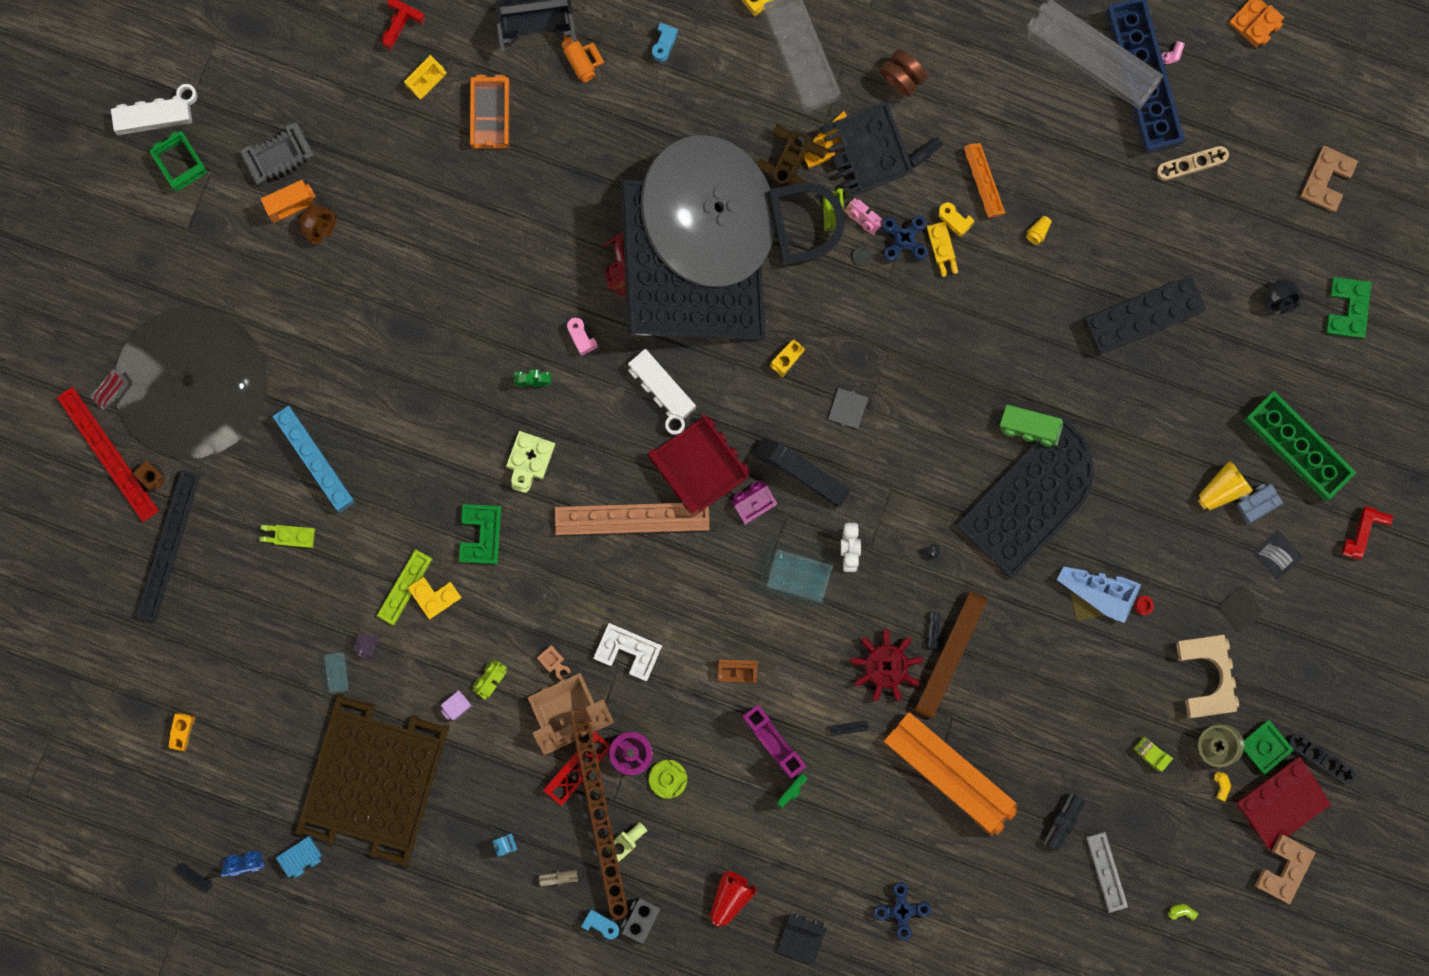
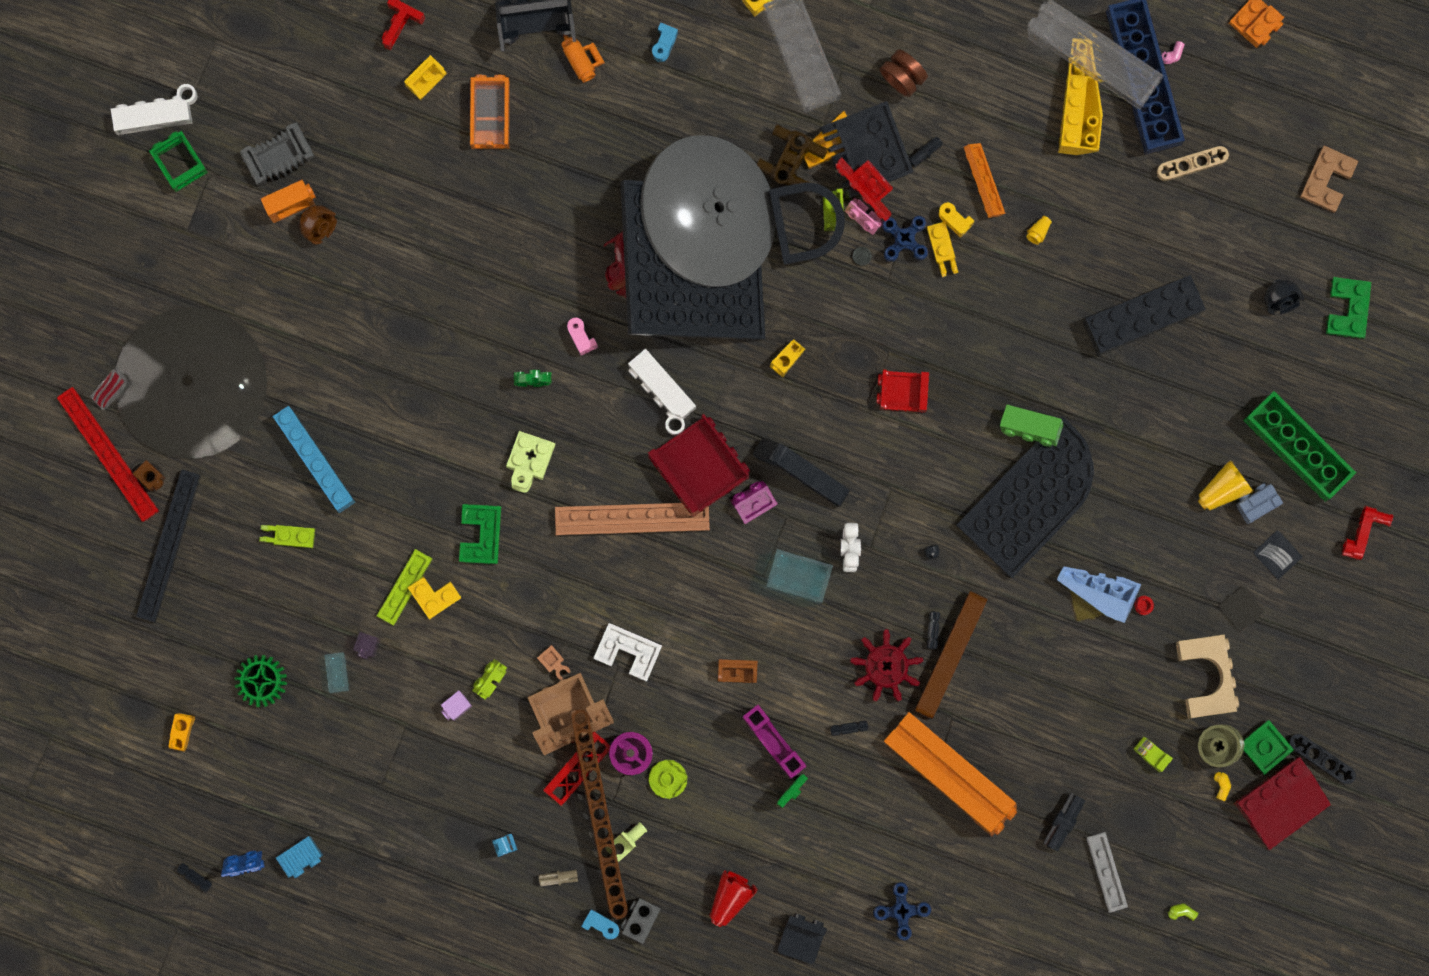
dark brown plate [296,694,450,868] -> none
dark grey piece [828,388,868,429] -> none
medium nougat plate [1255,834,1316,904] -> none
none -> green gear [235,655,287,707]
none -> red bracket [835,157,893,221]
none -> red panel [877,369,929,413]
none -> yellow wedge [1058,39,1103,155]

